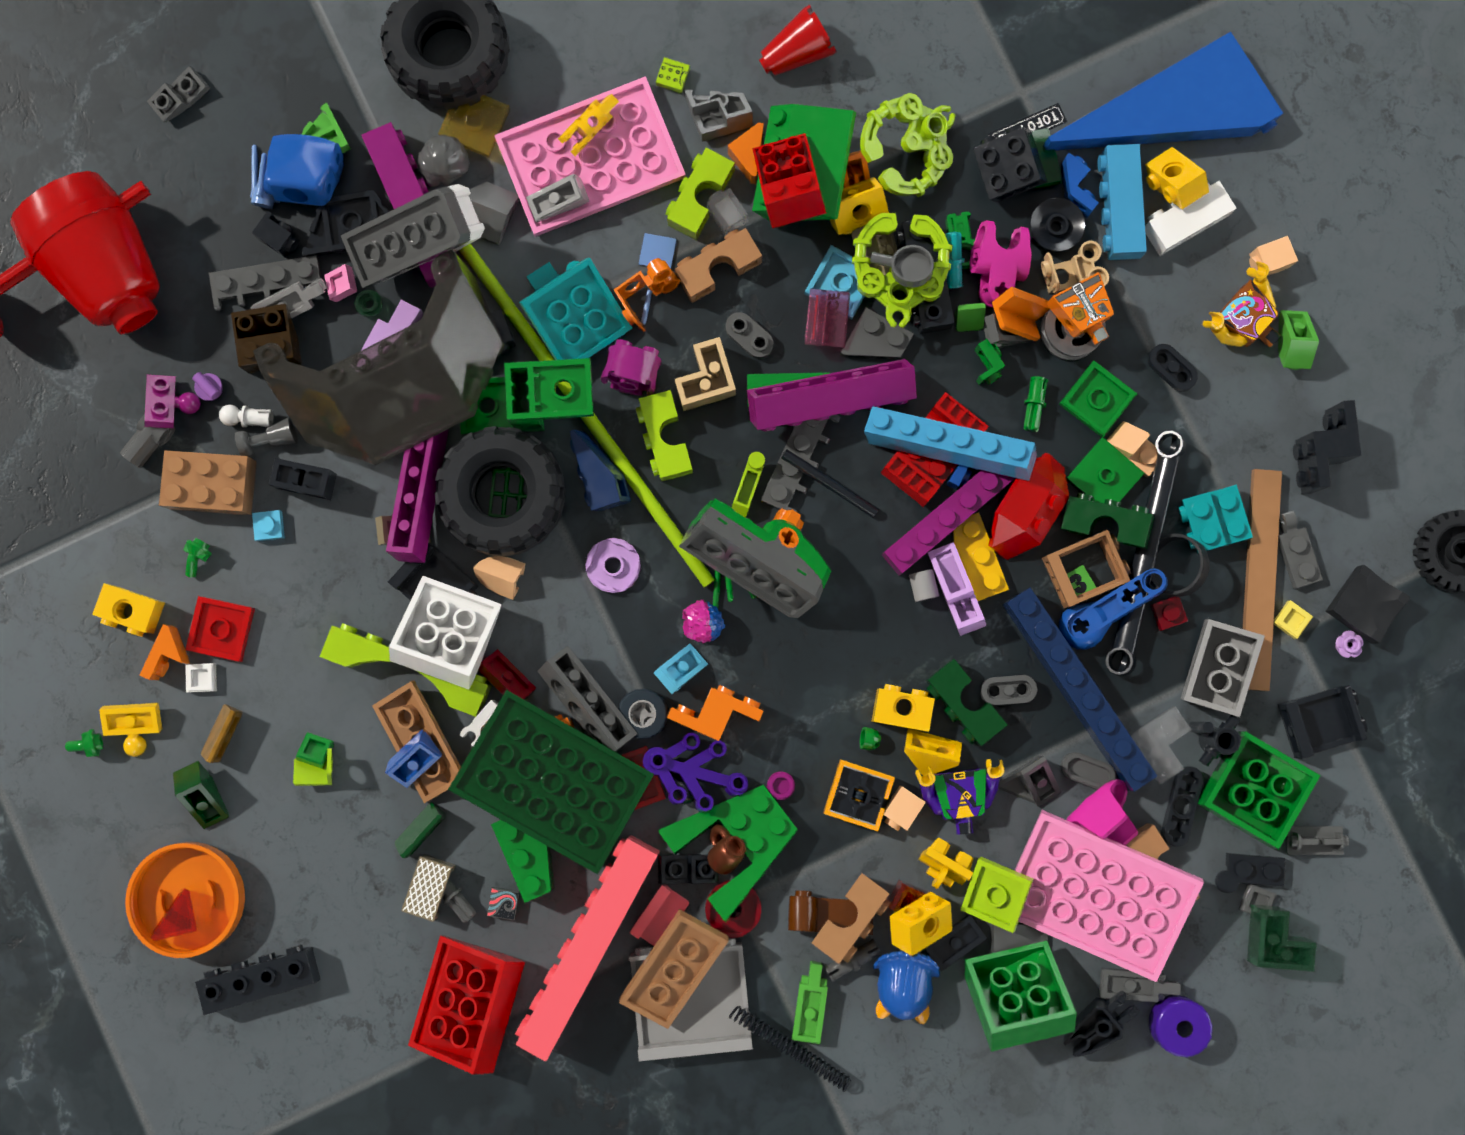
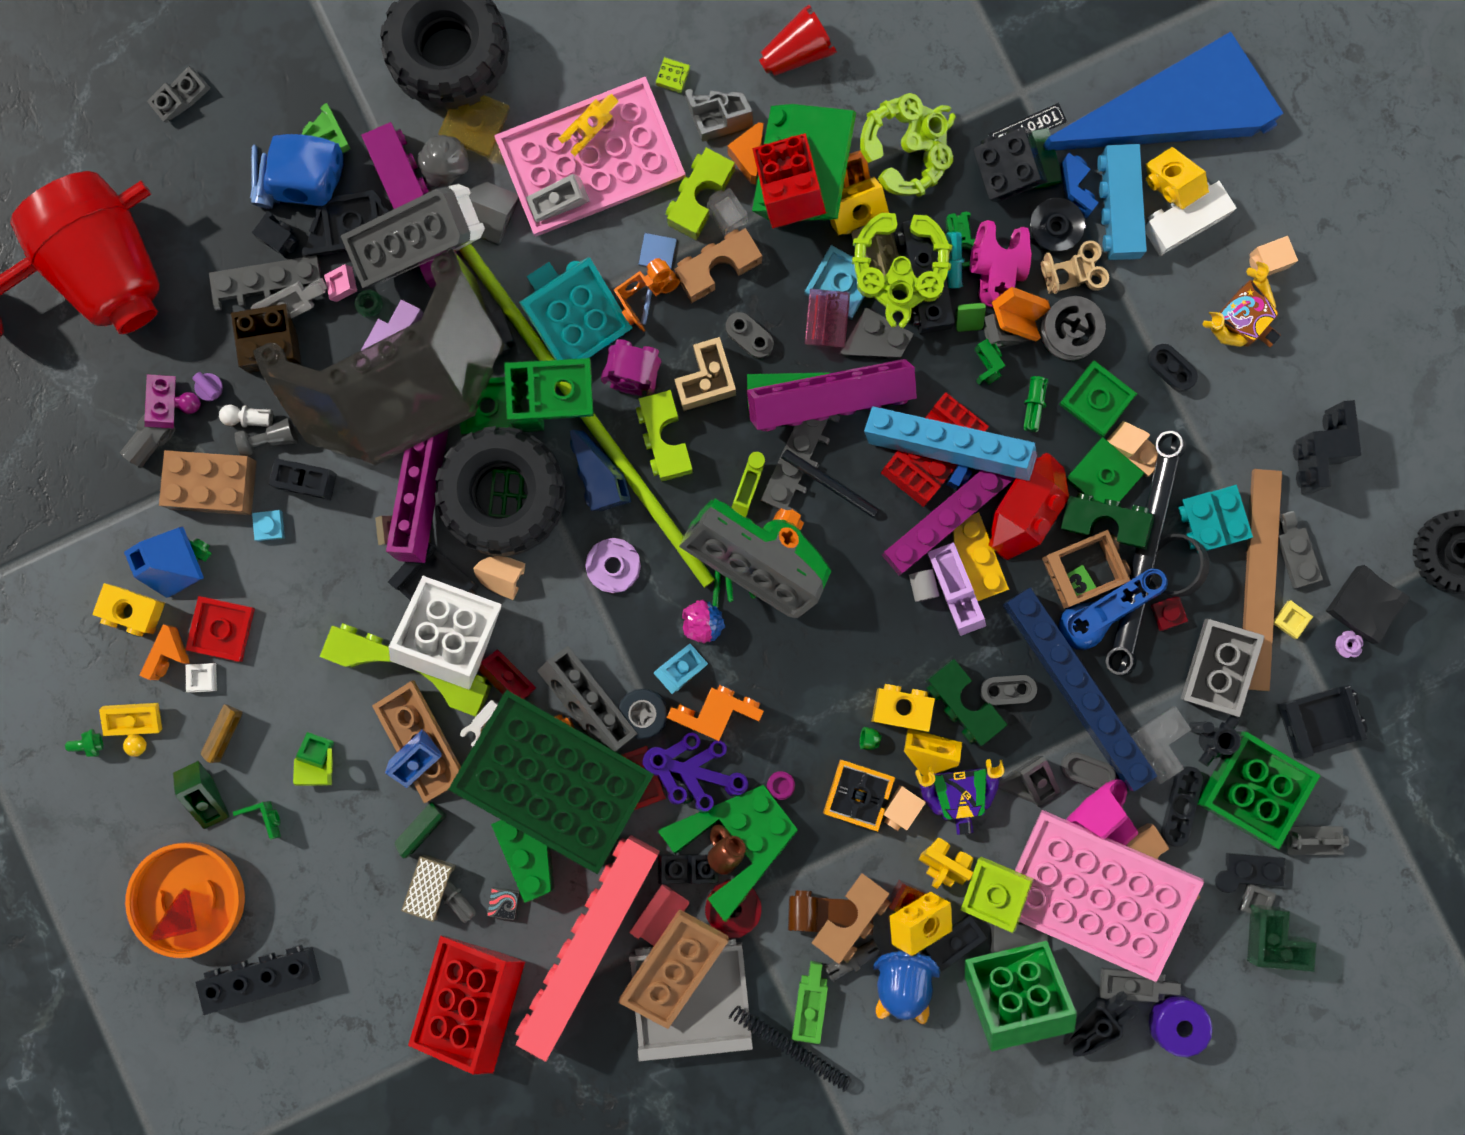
dark grey piece [870,245,934,288] -> none
orange torso [1046,272,1114,345] -> none
bright green slope [1278,310,1319,370] -> none
none -> blue slope [124,527,204,598]
none -> green bracket [233,801,281,840]

